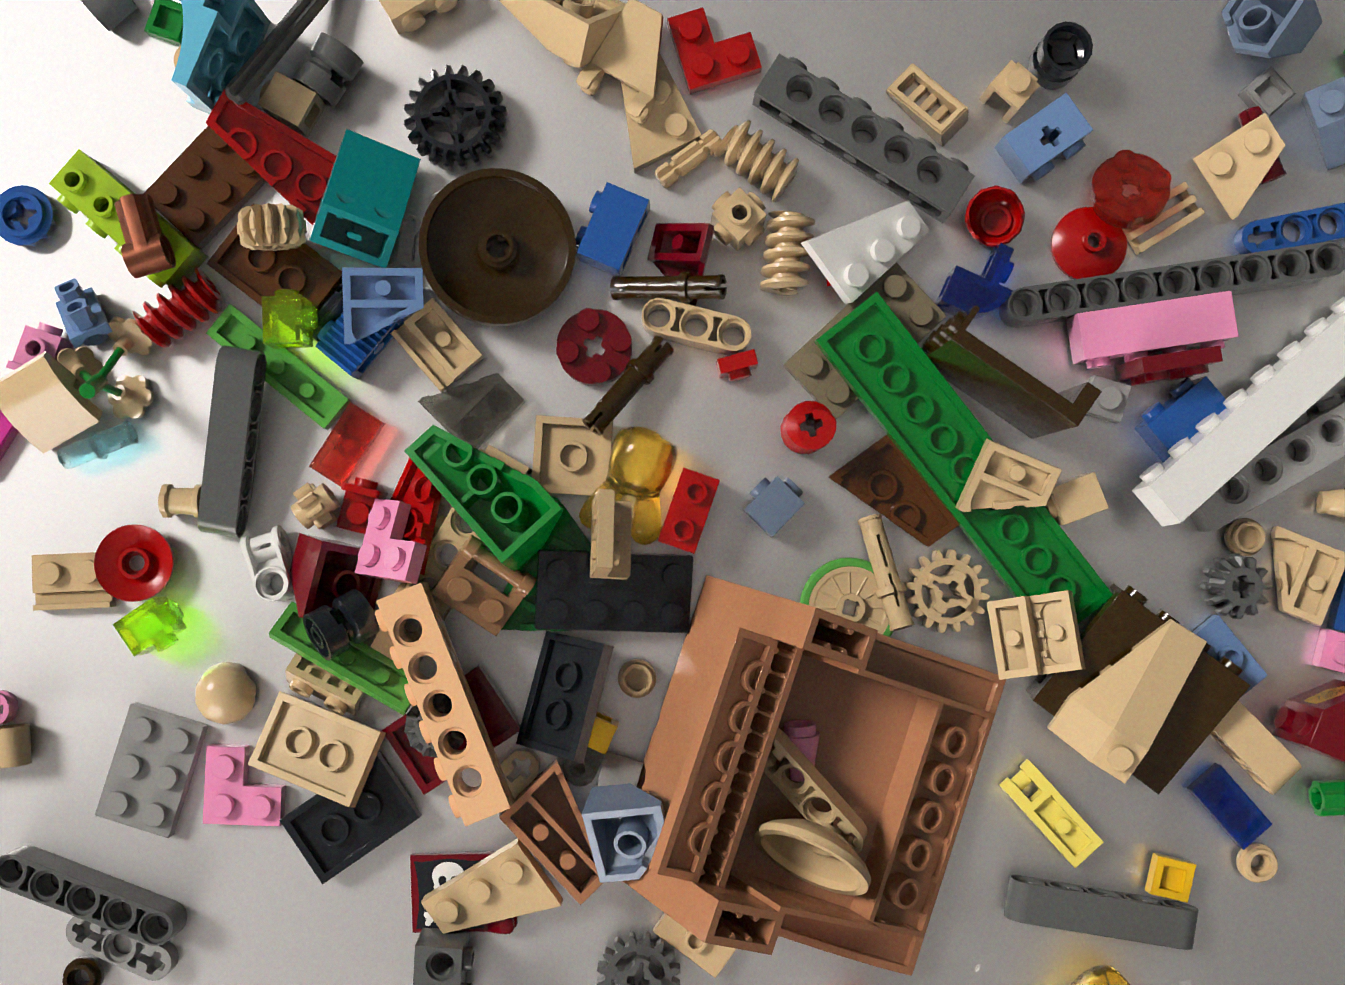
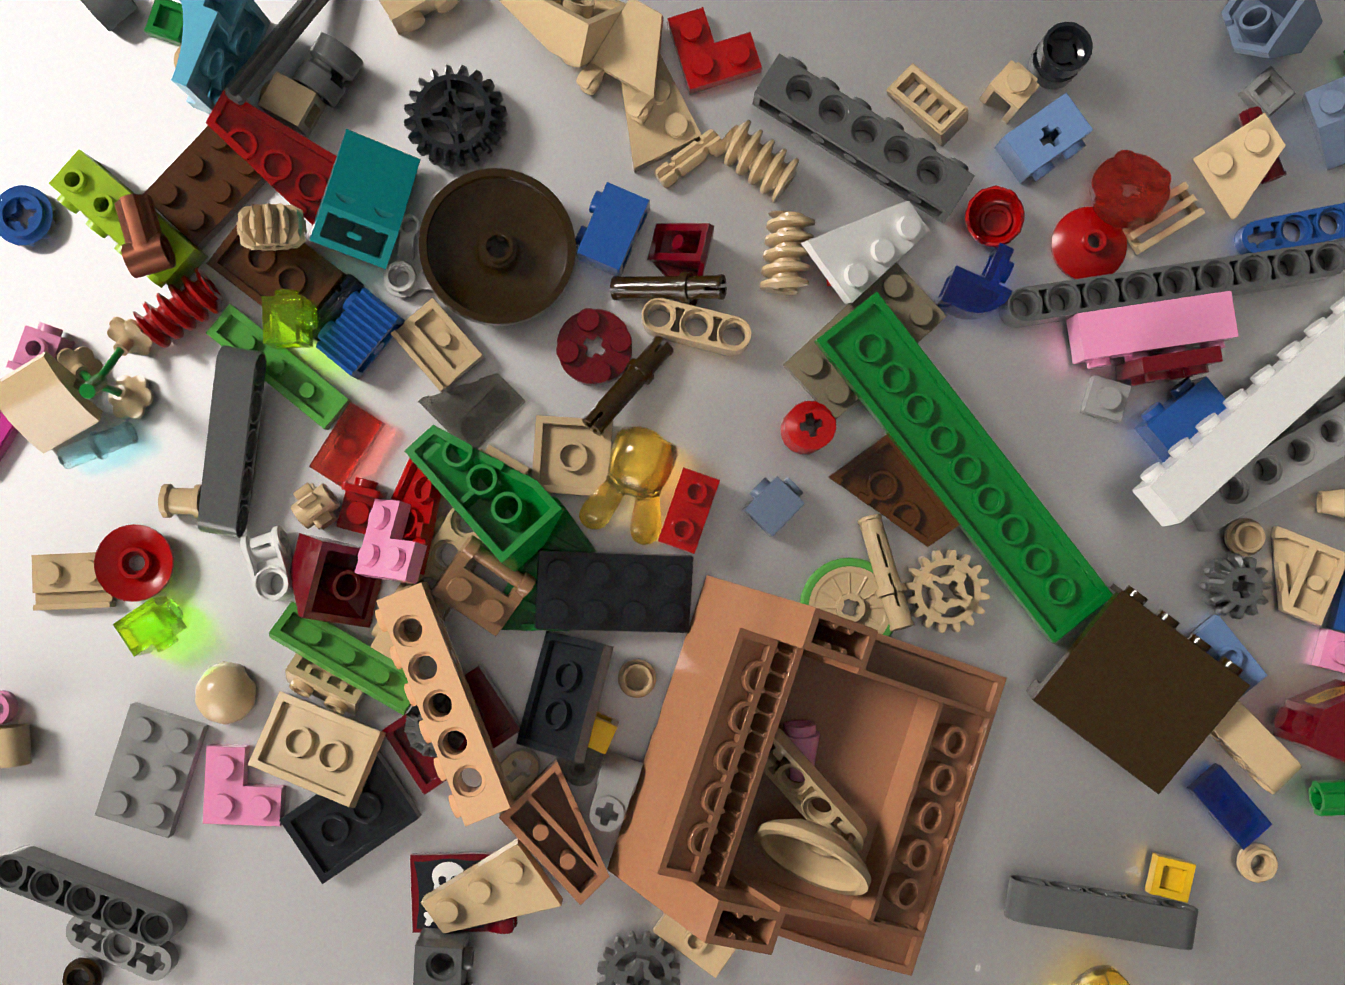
medium blue hips [54,278,112,348] -> none
black wheel [303,589,379,661] -> none
medium blue wing [342,267,424,344] -> none
sand blue slope [582,783,666,883] -> none
tan bracket [590,489,632,580] -> none
tan brick [711,187,767,251] -> none
red plate [716,349,758,382] -> none
dark brown panel [921,305,1102,439] -> none
tan wing [956,438,1062,512] -> none
tan slope [987,590,1086,680] -> none
light yellow plate [999,759,1104,868] -> none
tan brick [1045,472,1109,525] -> none
tan wedge [1047,619,1207,784] -> none

